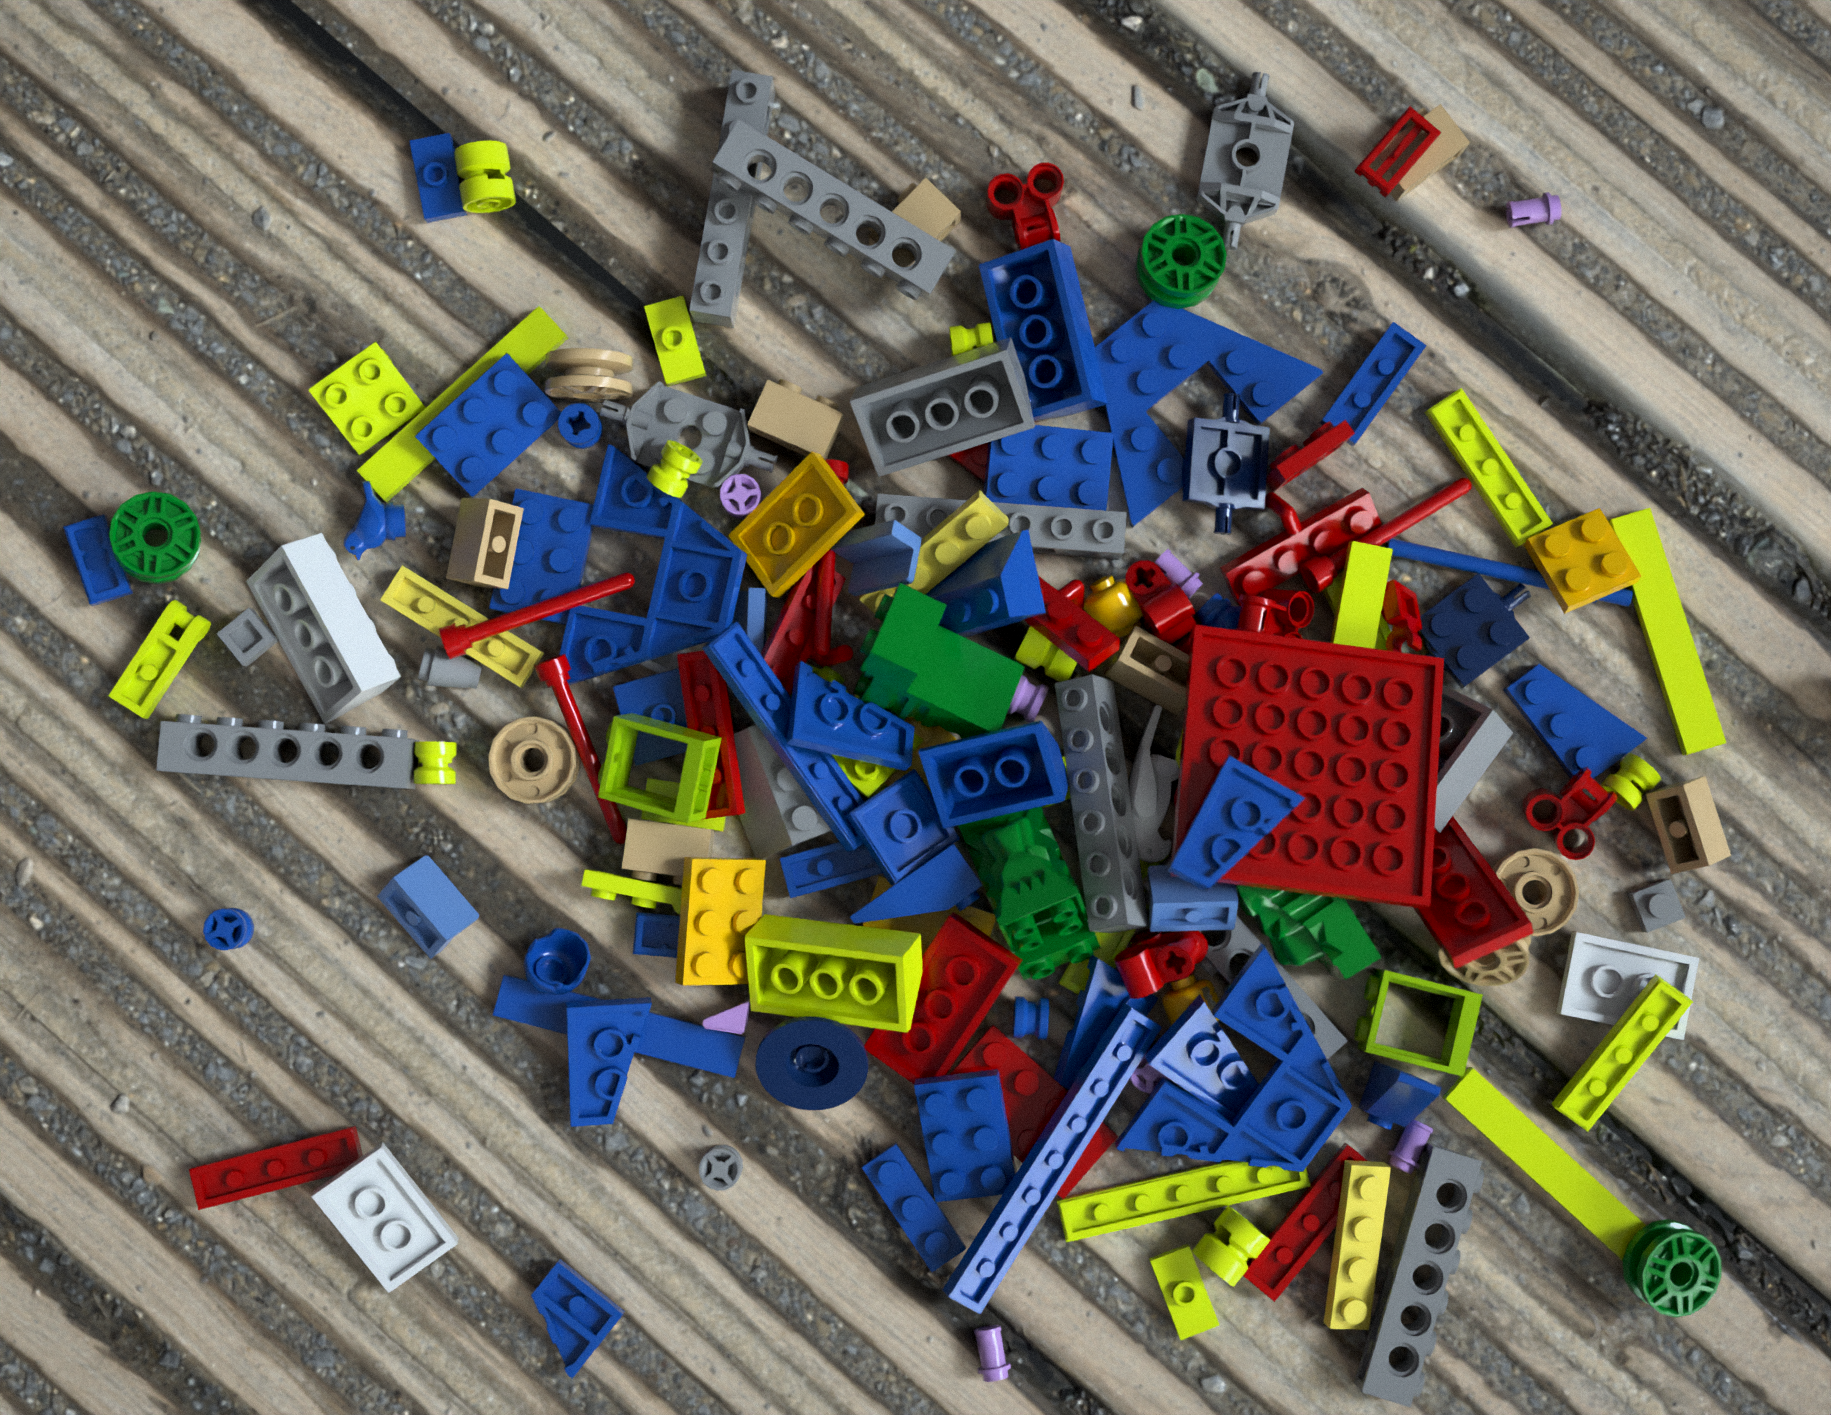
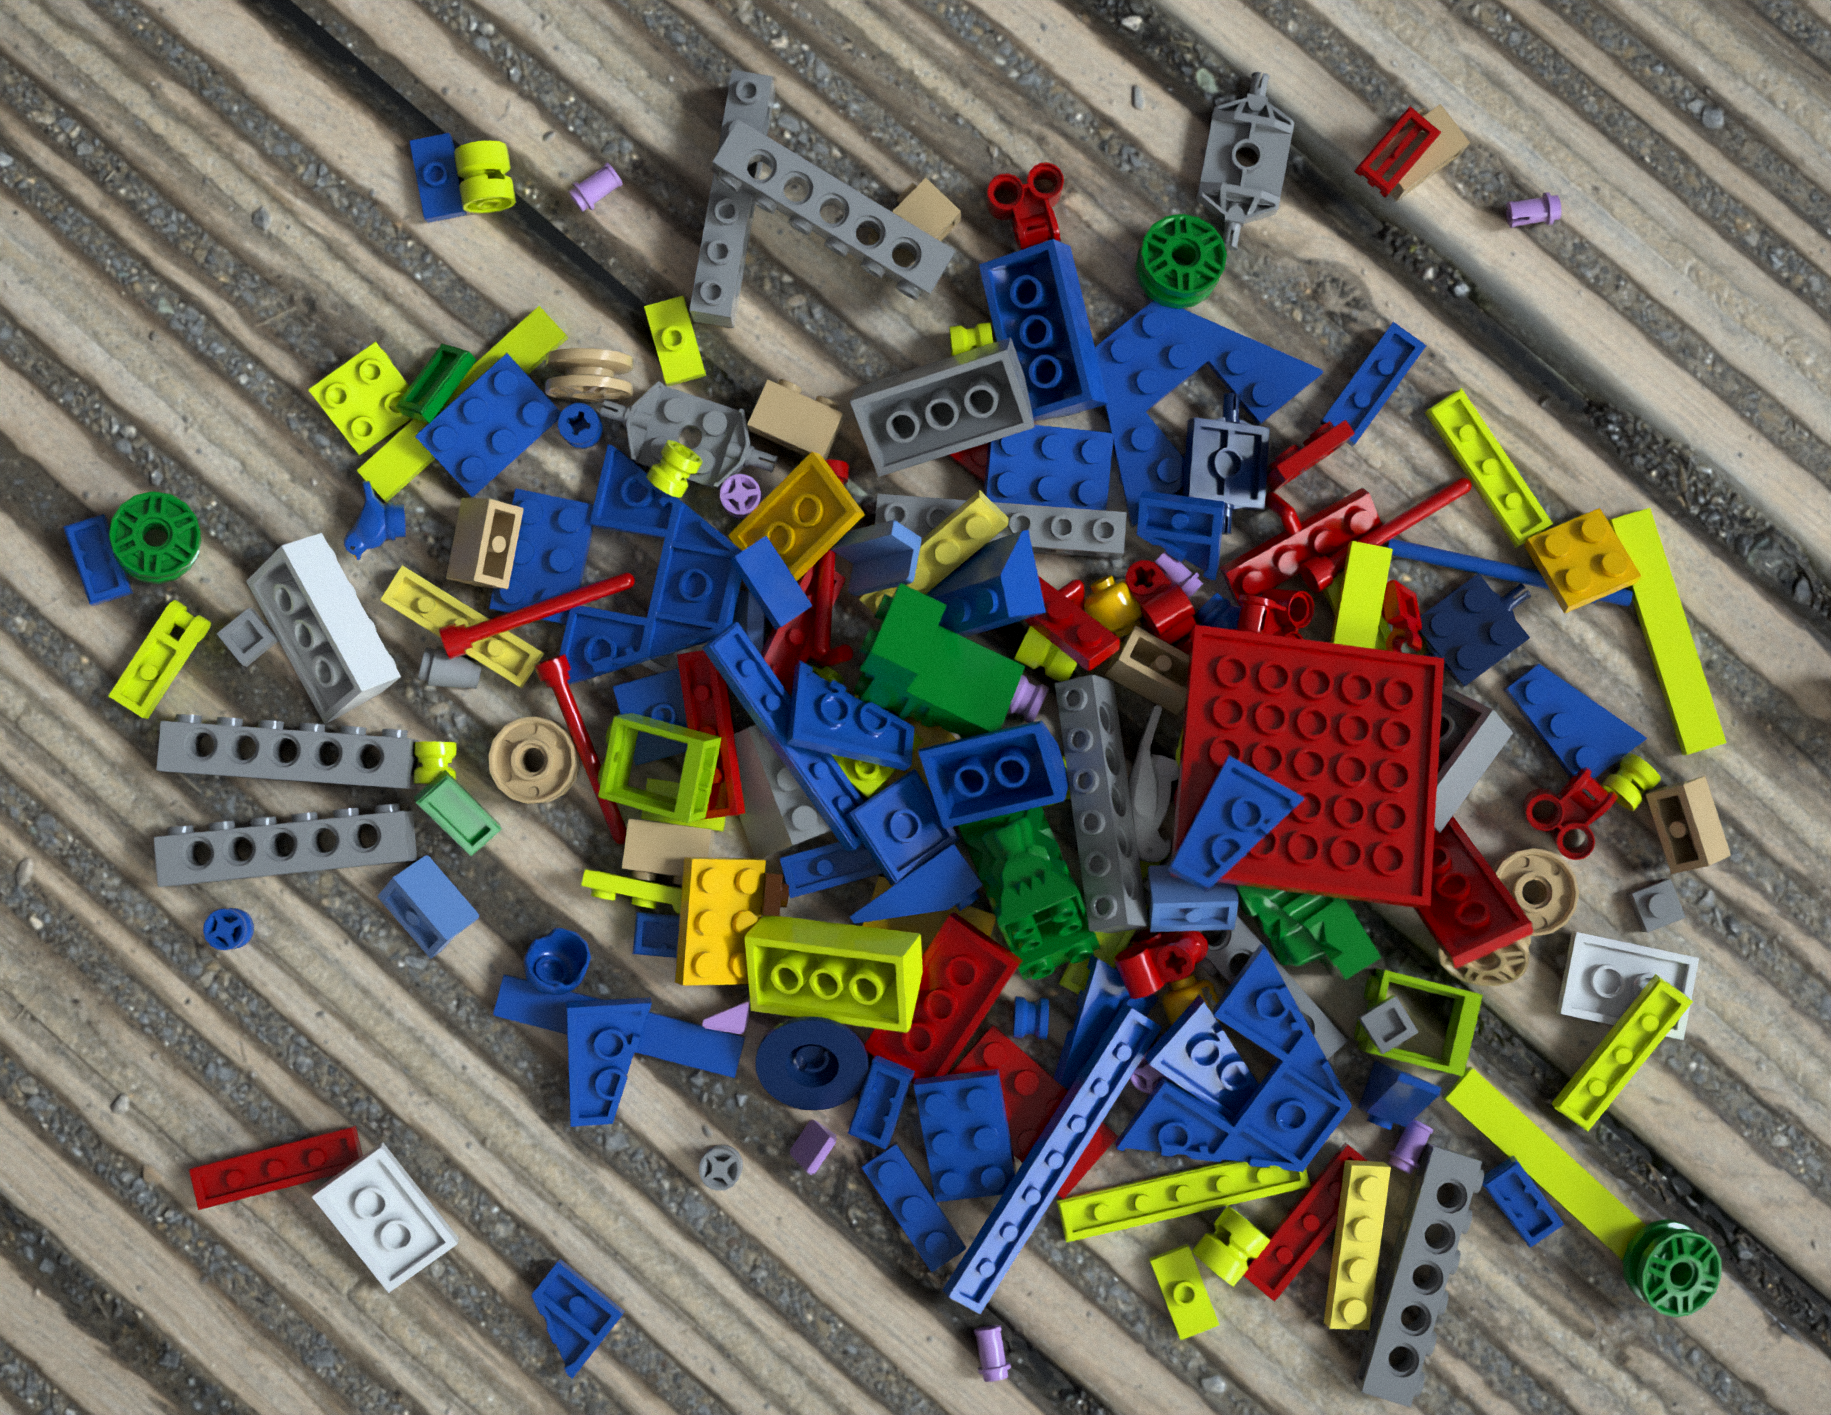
none -> light grey brick [154,804,417,887]
none -> green tile [395,343,477,424]
none -> tile [414,770,502,856]
none -> lavender pin [568,162,623,212]
none -> blue tile [730,536,812,630]
none -> reddish brown plate [760,873,789,917]
none -> lavender slope [790,1119,837,1175]
none -> blue plate [848,1055,915,1150]
none -> blue wing [1137,491,1225,581]
none -> light grey plate [1357,995,1418,1054]
none -> blue plate [1482,1155,1565,1248]

